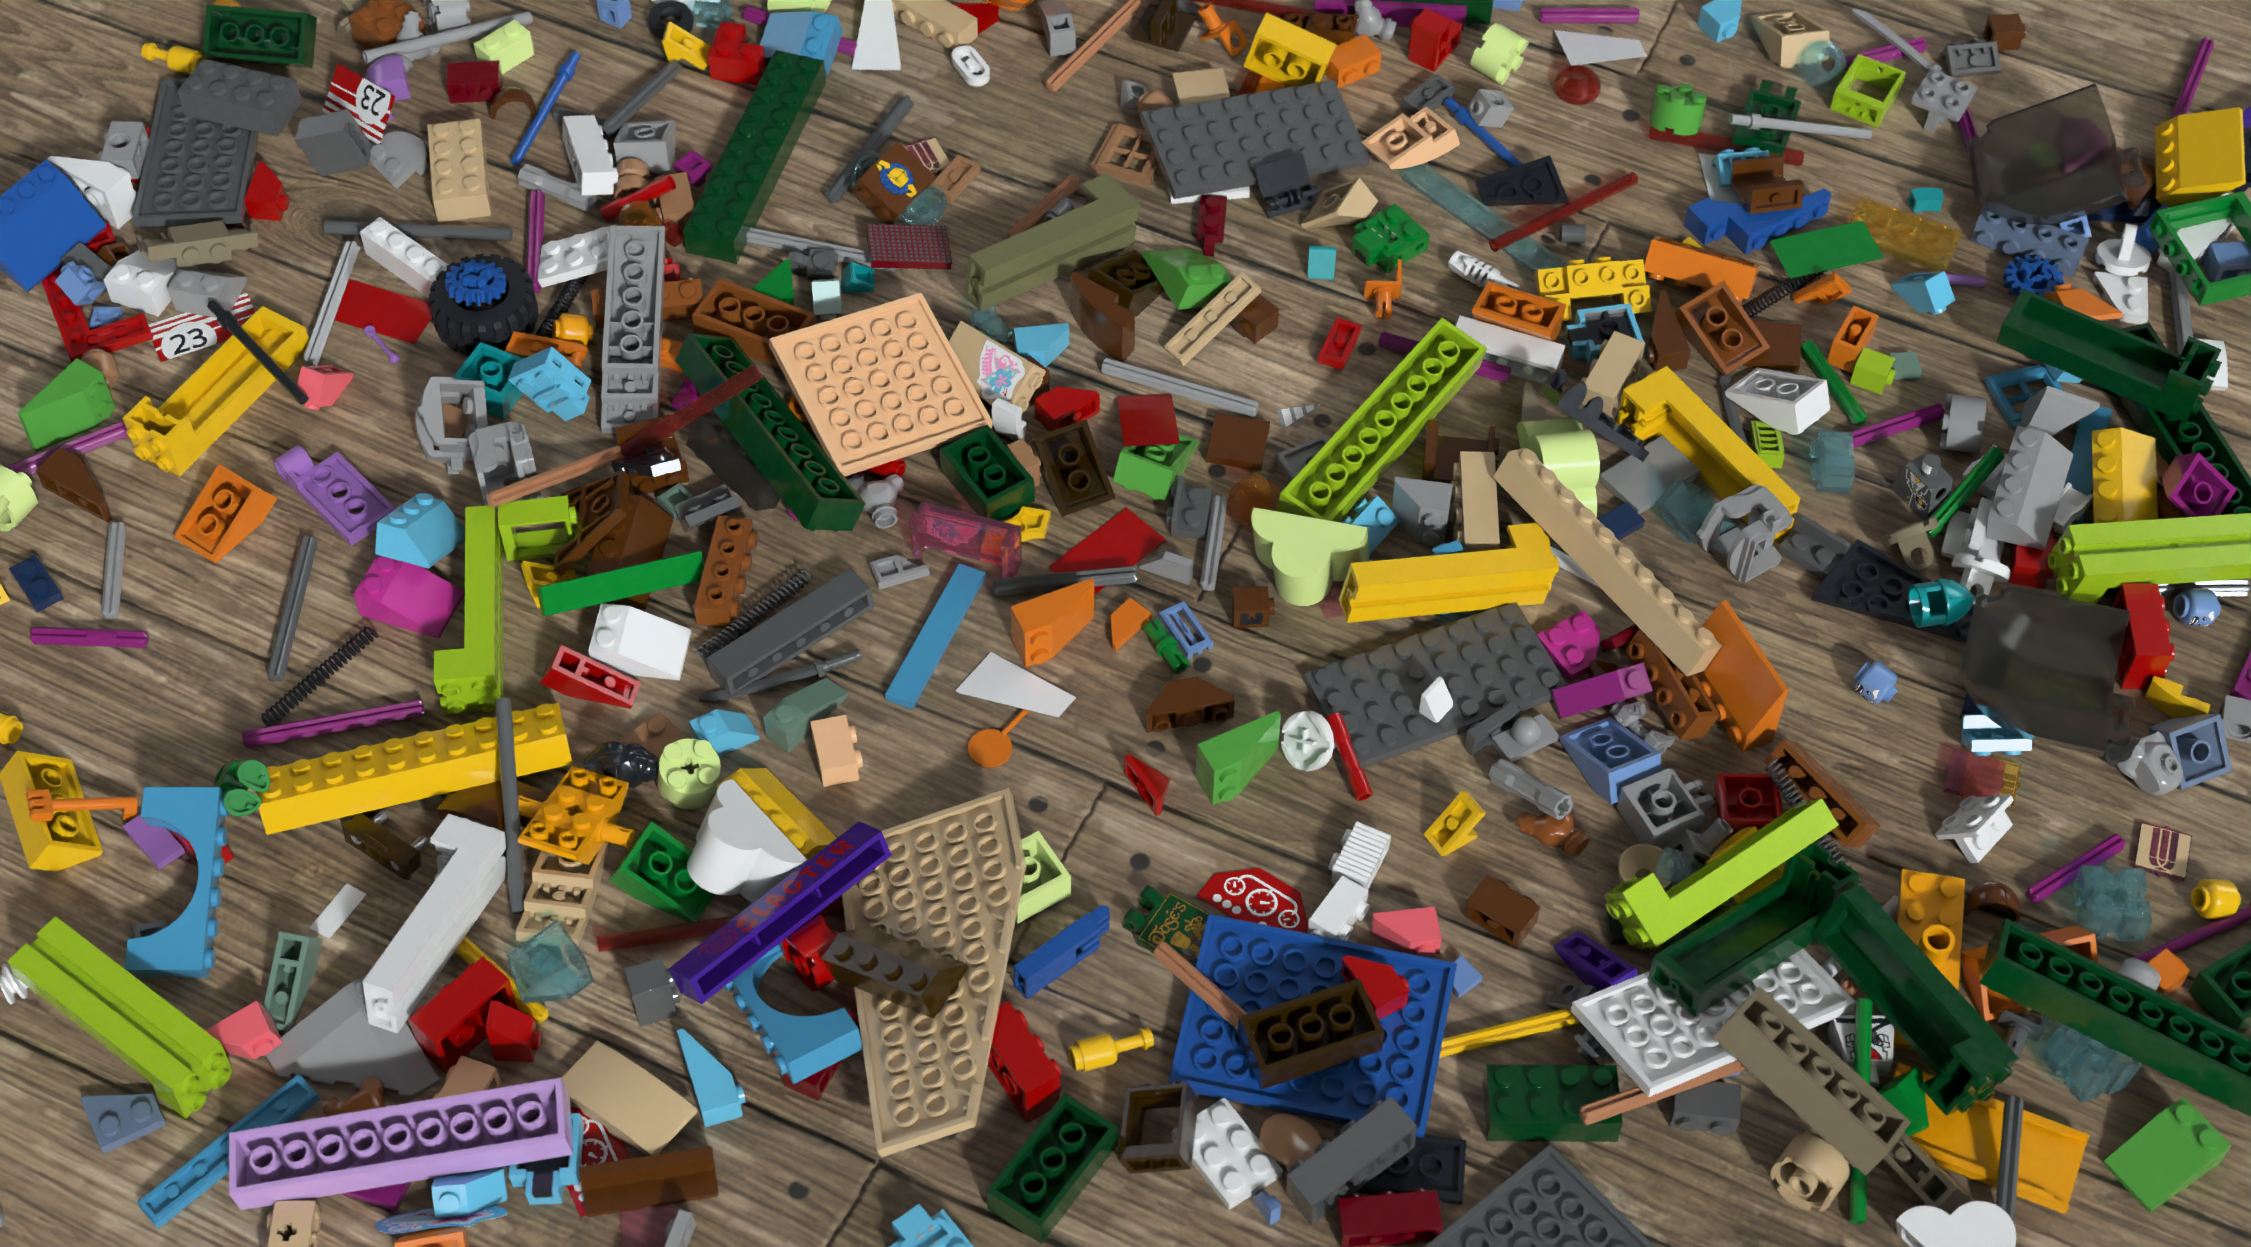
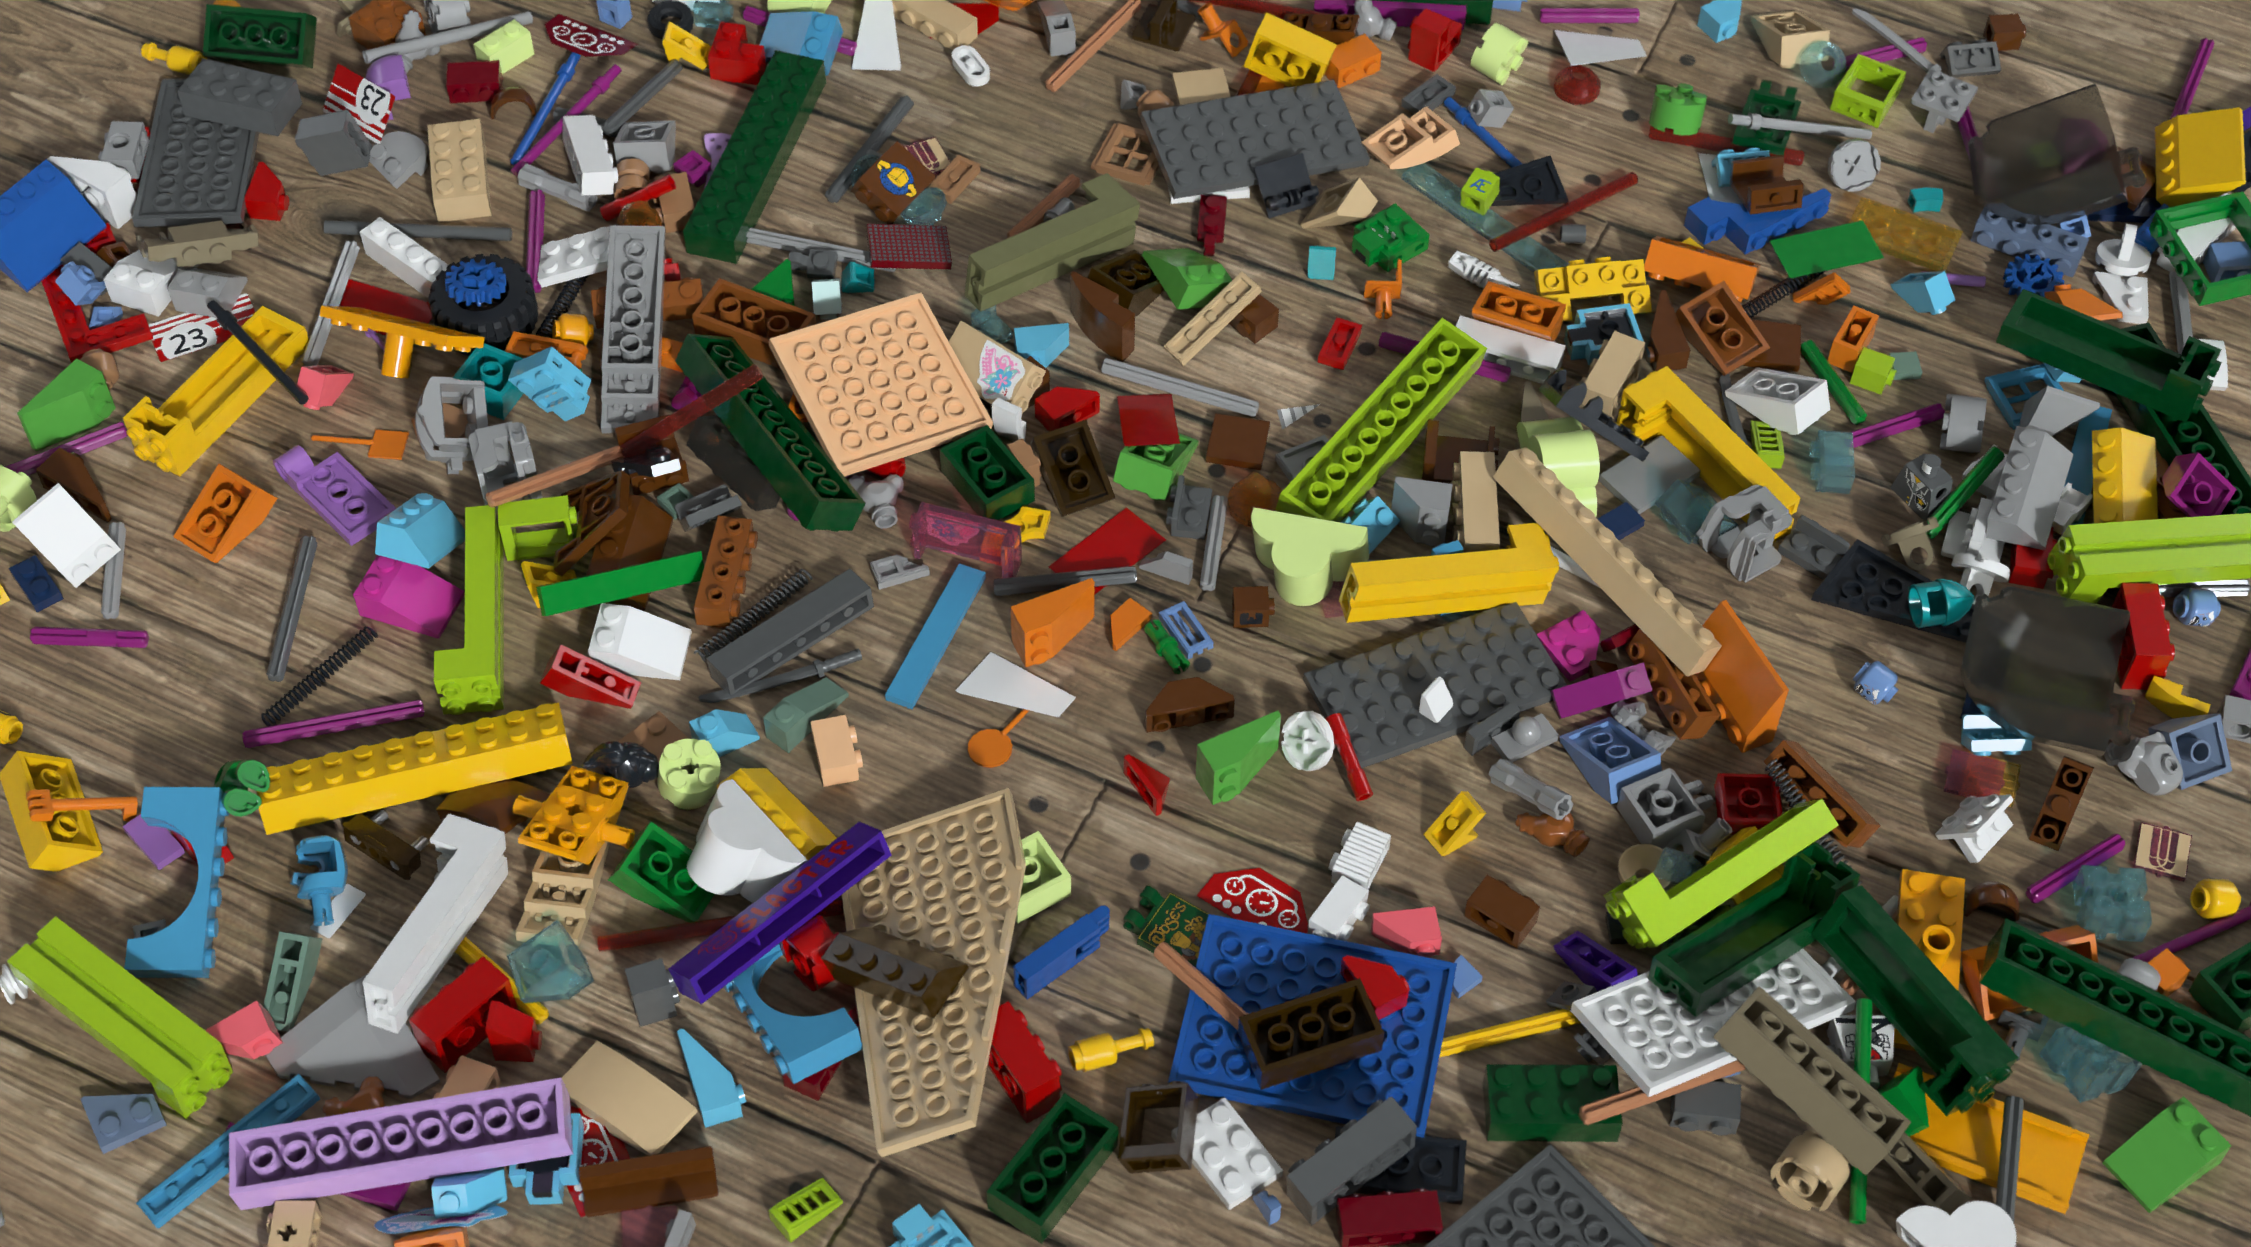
dark grey piece [495,698,526,914] -> none
clear red tile [662,220,684,247] -> none
medium nougat dish [1258,1113,1322,1170] -> none
none -> white slope [12,483,121,588]
none -> dark azure piece [290,835,348,926]
none -> orange piece [311,430,409,460]
none -> light orange plate [320,305,485,379]
none -> magenta bar [511,64,622,177]
none -> dark red sticker [545,14,638,57]
none -> lavender piece [704,133,732,189]
none -> lime slope [768,1177,843,1243]
none -> lime brick [1461,167,1500,216]
none -> light grey tile [1828,138,1881,192]
none -> reddish brown slope [2029,756,2094,851]

